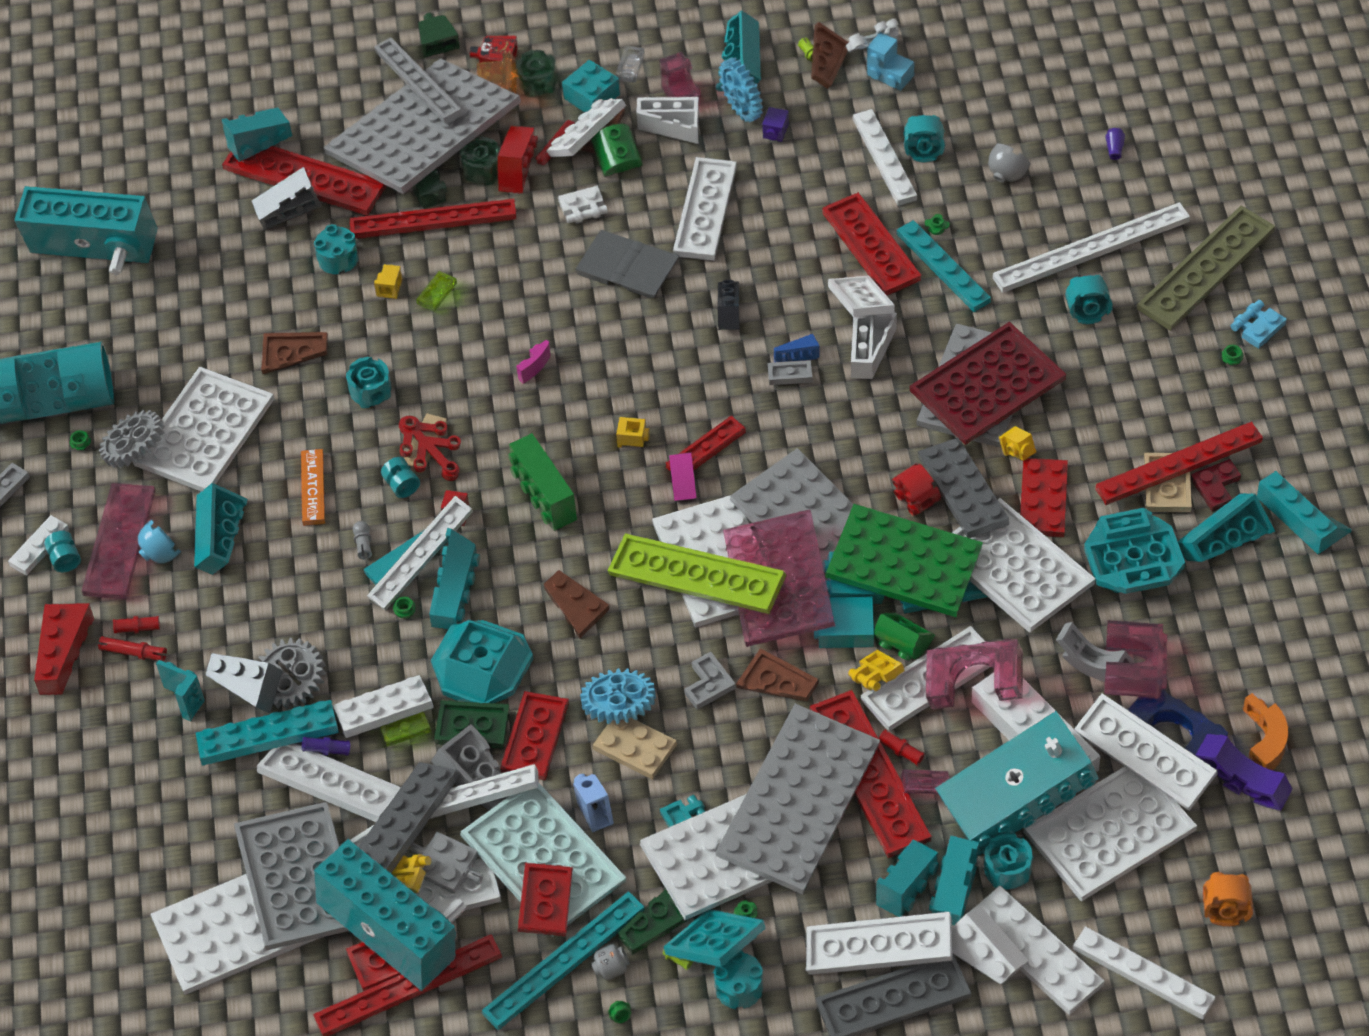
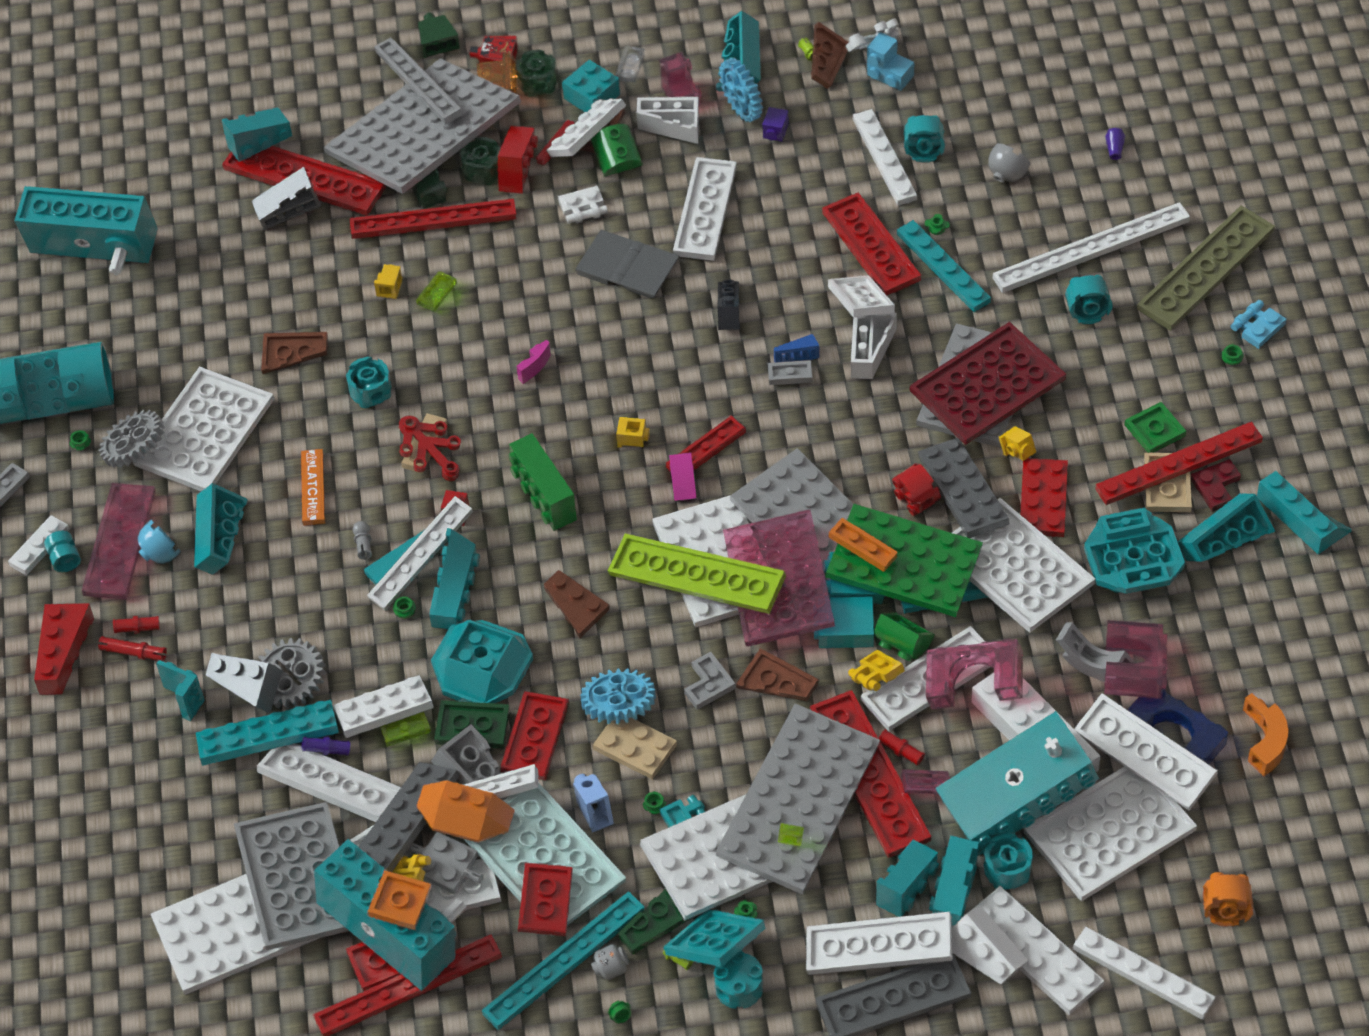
teal brick [314,224,358,274] -> none
teal wheel [381,457,420,498] -> none
dark purple brick [1196,734,1293,811] -> none
none -> orange plate [368,870,431,930]
none -> orange wedge [417,781,515,843]
none -> green plate [643,792,666,814]
none -> clear neon green tile [777,823,804,846]
none -> orange plate [828,518,898,572]
none -> green plate [1124,402,1186,453]

